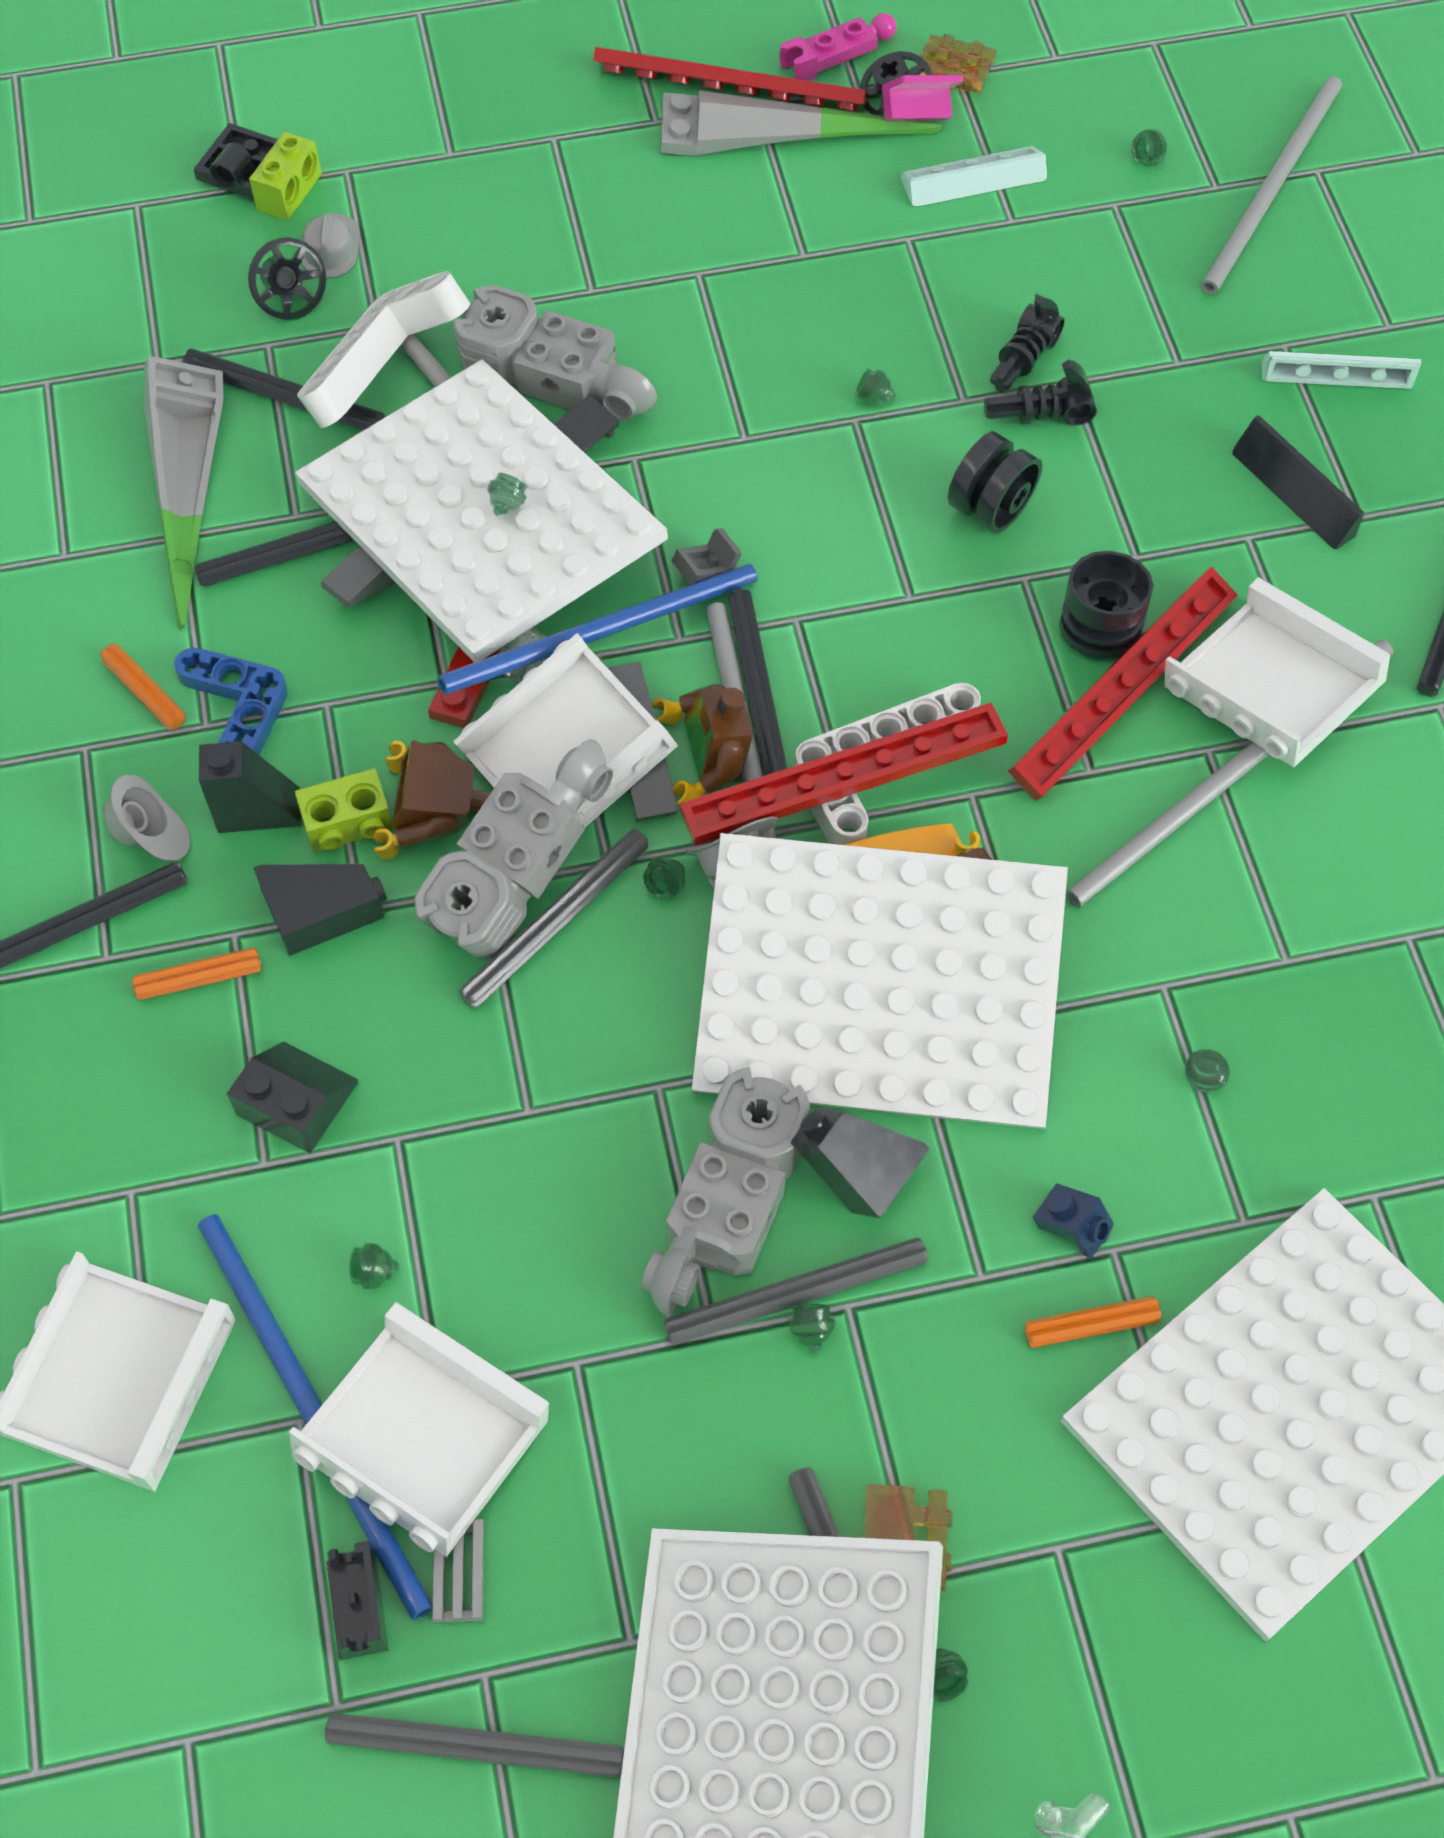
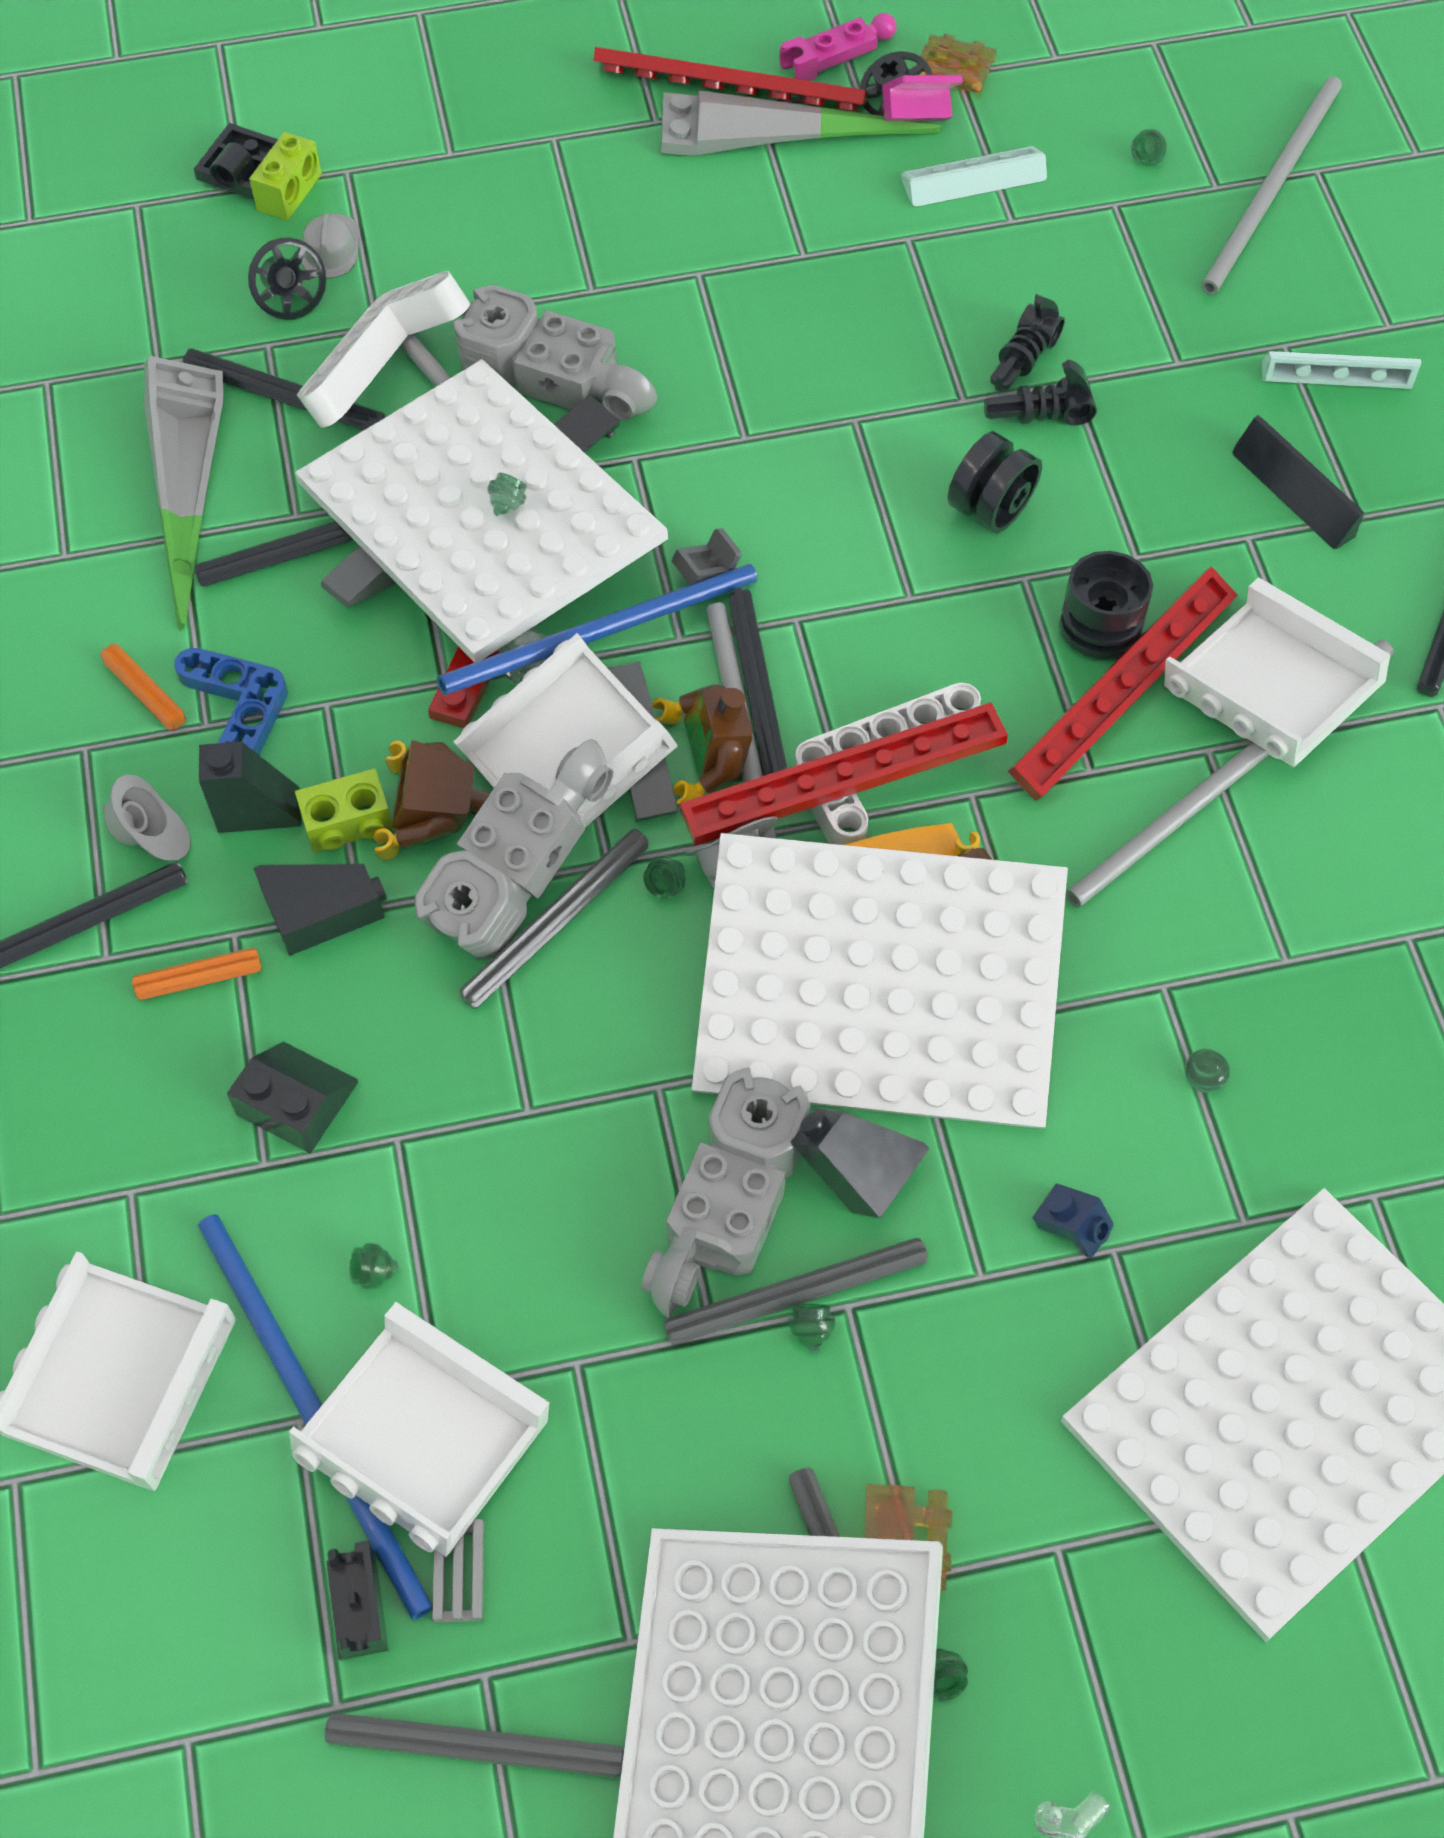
clear green plate [855,369,895,407] -> none
orange axle [1024,1296,1161,1348] -> none

